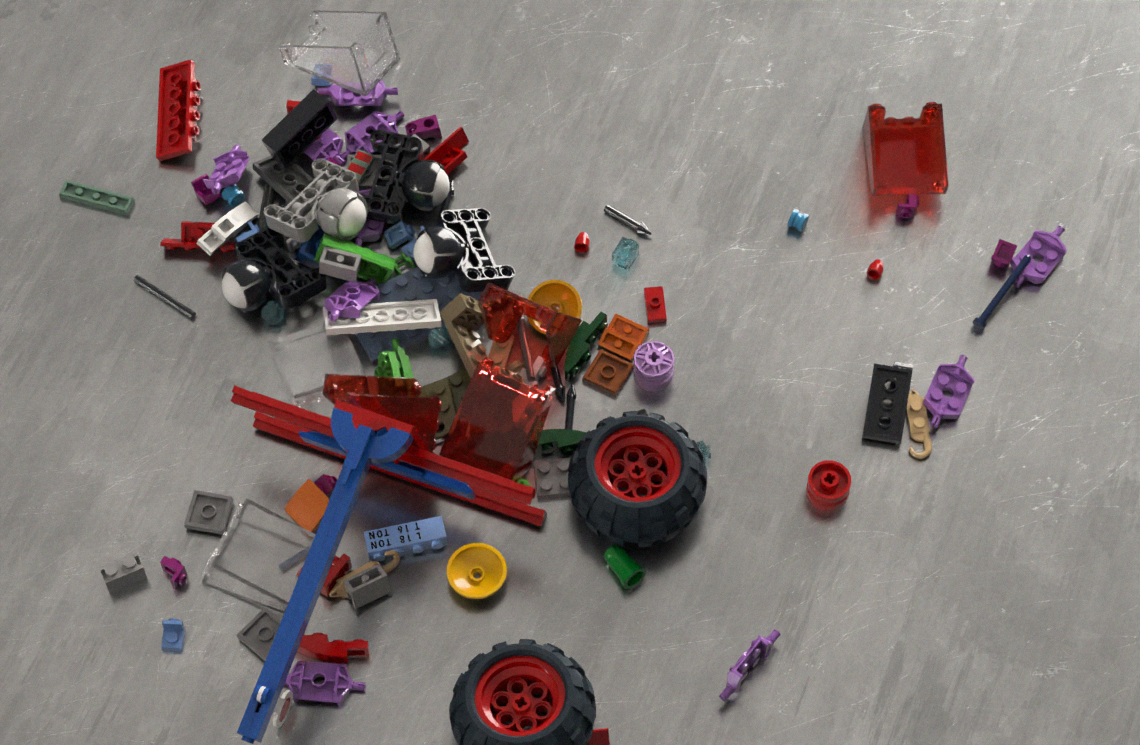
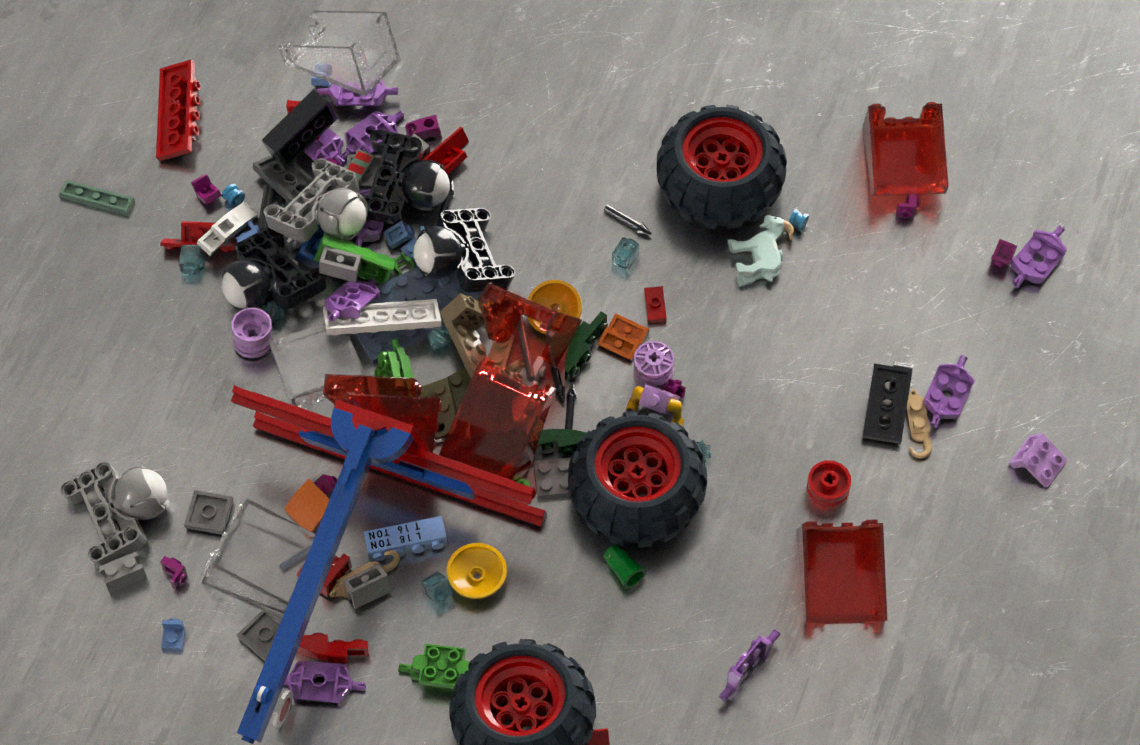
black bar [134,275,196,319] -> none
medium lavender plate [203,145,250,194] -> none
red hose [574,232,590,253] -> none
dark orange tile [582,349,634,397] -> none
red hose [867,259,884,280] -> none
dark blue bar [973,255,1031,330] -> none
none -> light grey beam [60,461,167,567]
none -> clear light blue brick [179,245,205,275]
none -> lavender wheel [232,308,273,358]
none -> bright green piece [398,644,469,689]
none -> clear light blue brick [420,571,454,604]
none -> torso [626,384,684,426]
none -> black wheel [656,104,787,229]
none -> magenta gear [662,379,686,399]
none -> light aqua animal [728,215,794,287]
none -> clear red windscreen [797,520,888,624]
none -> lavender bracket [1008,433,1067,487]

